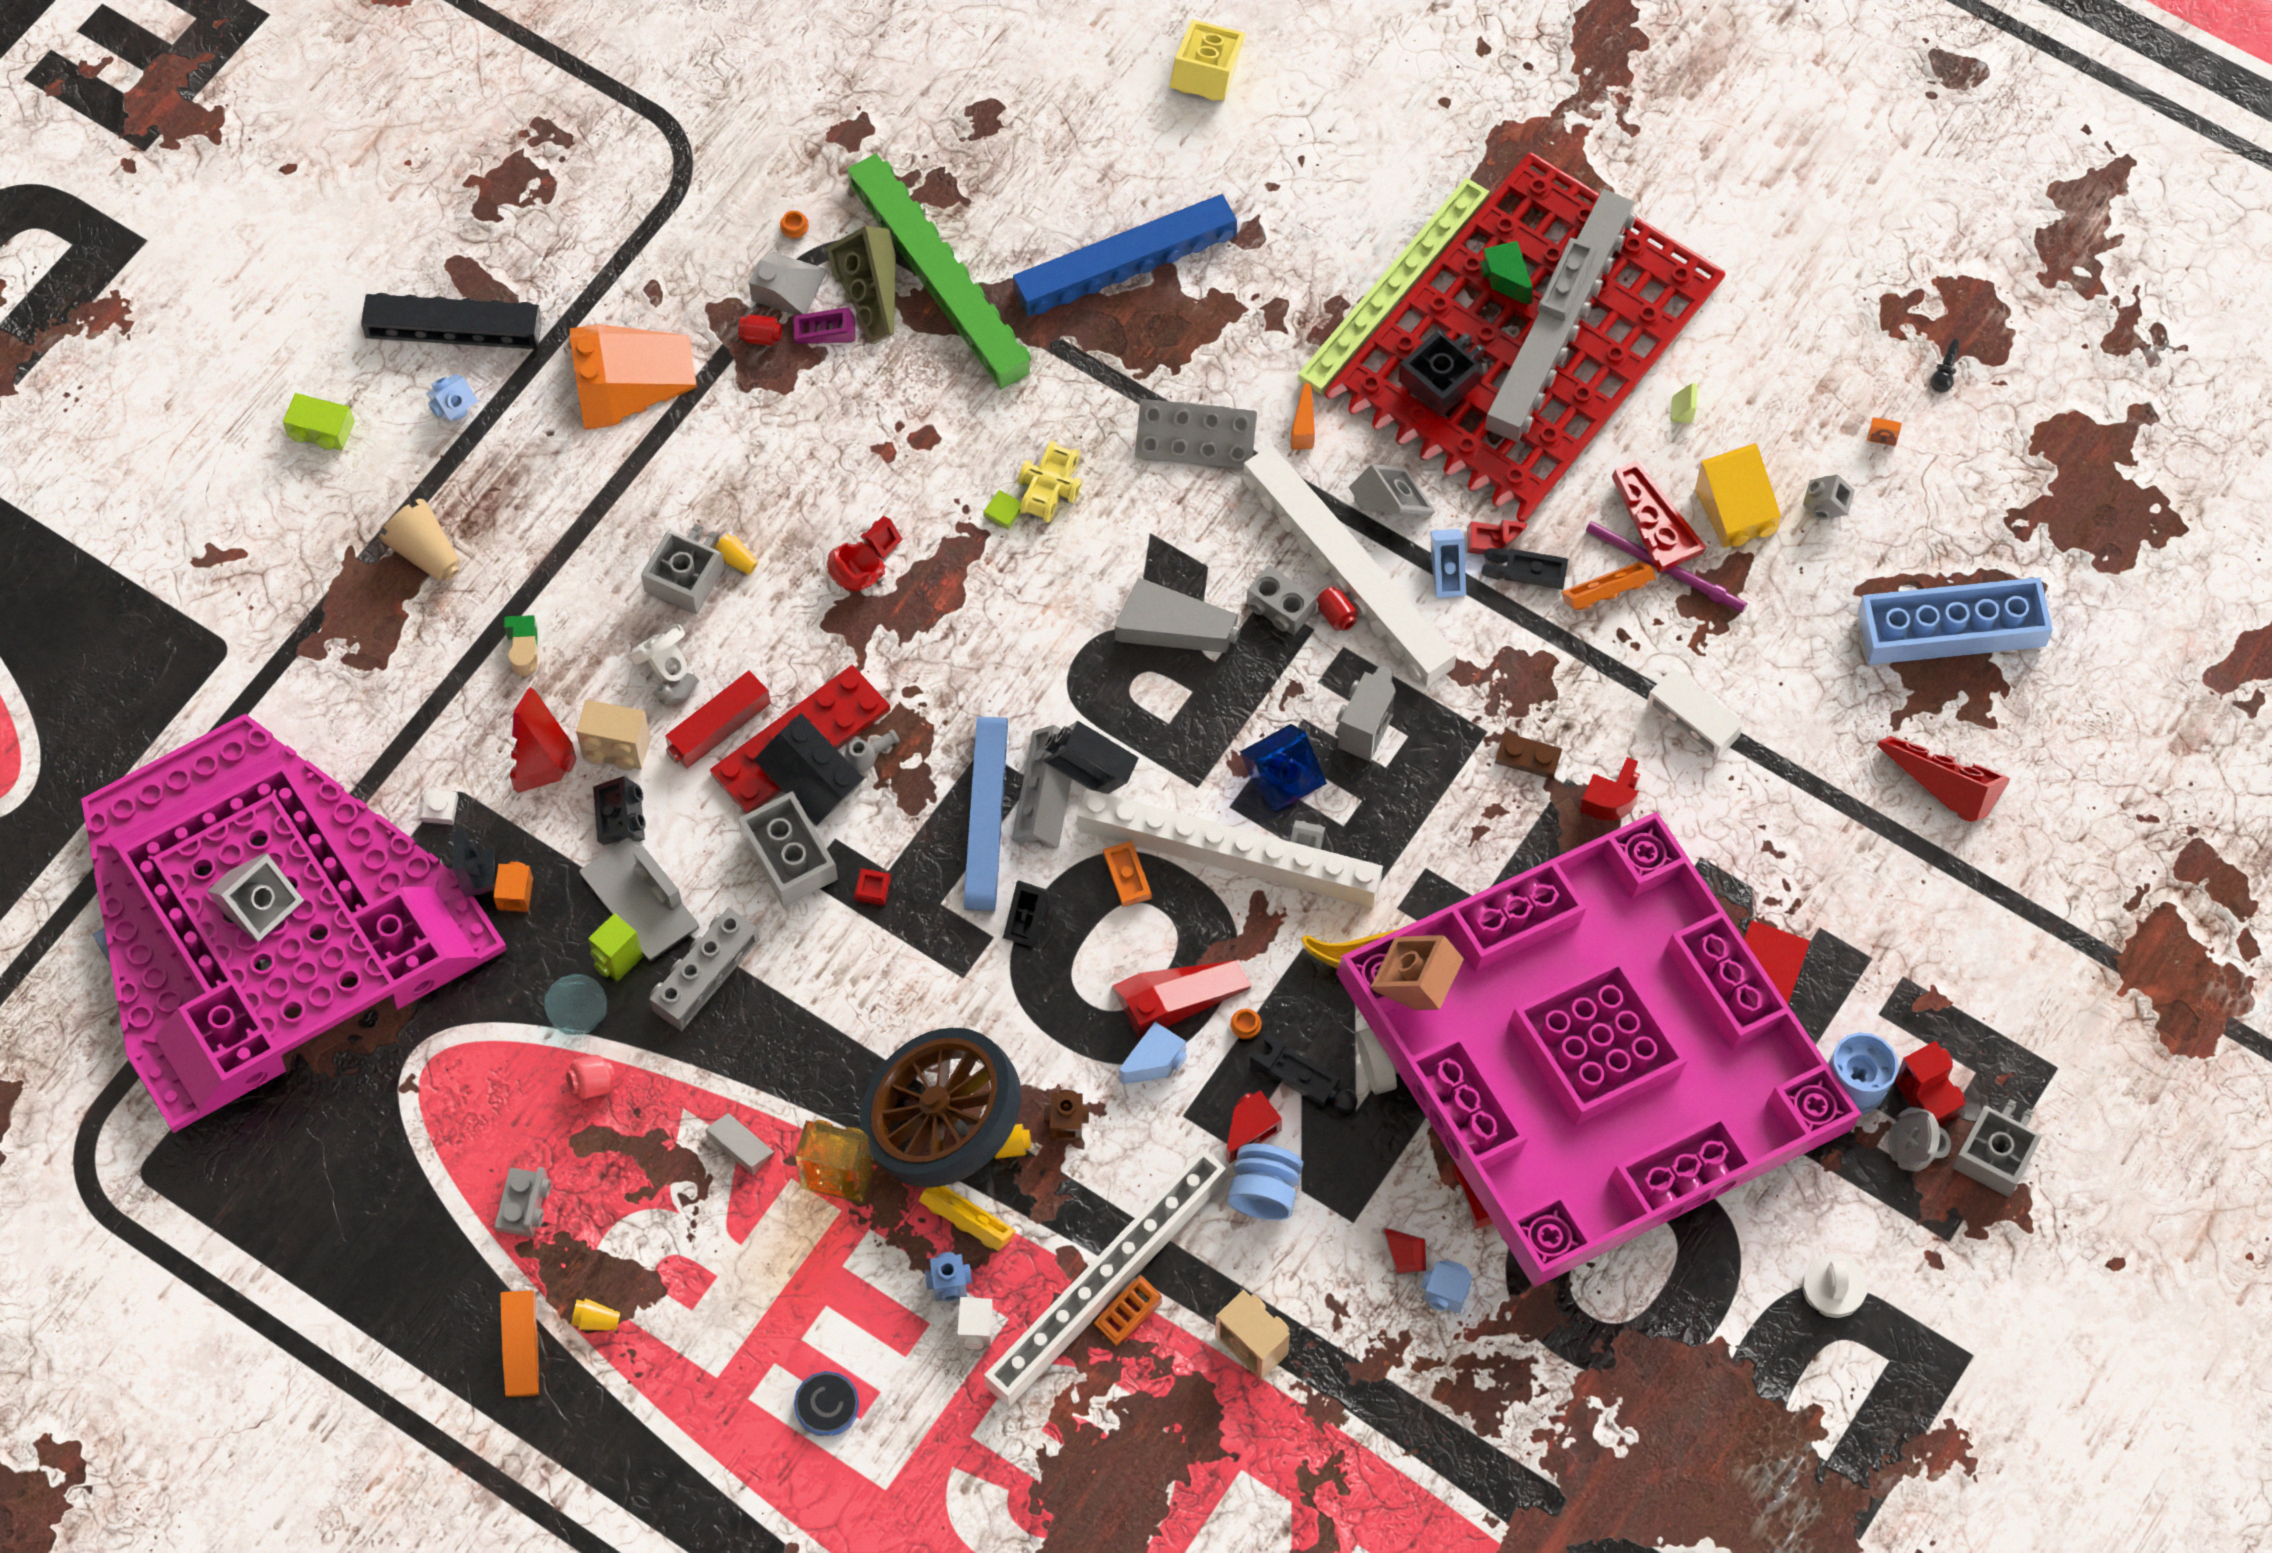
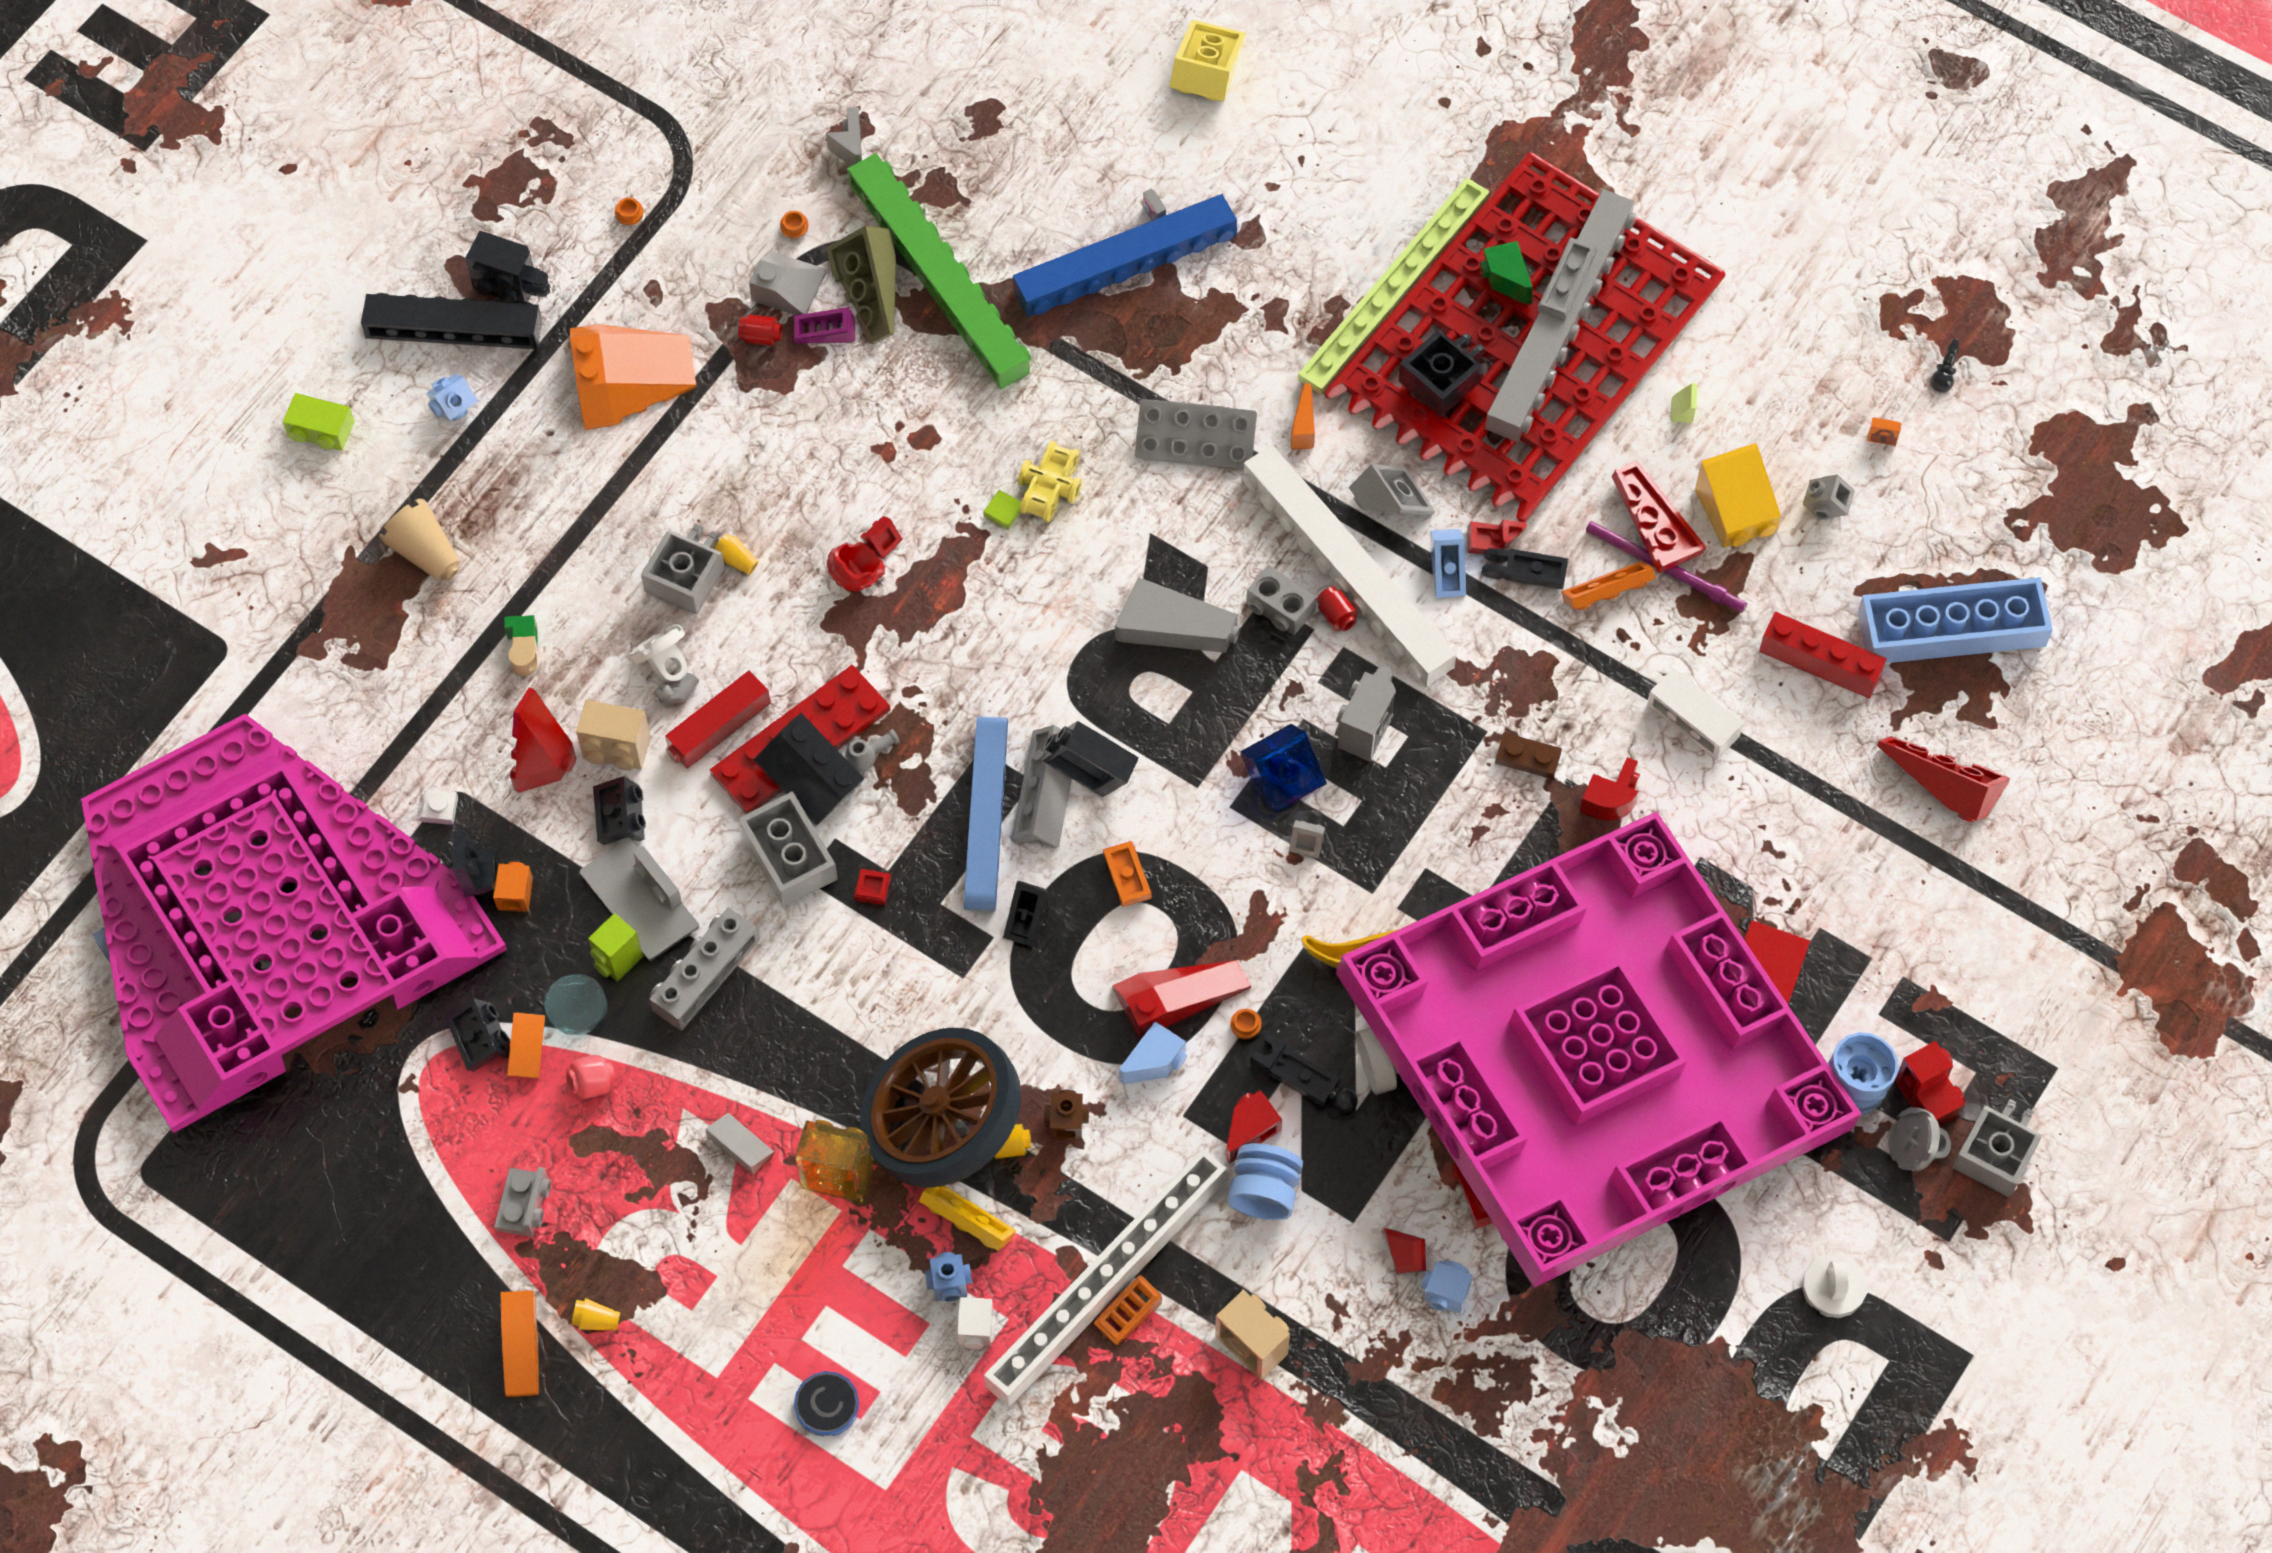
light grey slope [207,853,304,942] -> none
white brick [1077,789,1383,908] -> none
nougat slope [1371,935,1464,1010] -> none
none -> black bracket [445,998,510,1072]
none -> black hinge [465,230,551,303]
none -> orange slope [507,1013,545,1078]
none -> orange plate [615,197,644,225]
none -> light grey slope [826,107,862,166]
none -> light grey tile [1143,188,1166,221]
none -> red brick [1759,611,1887,699]

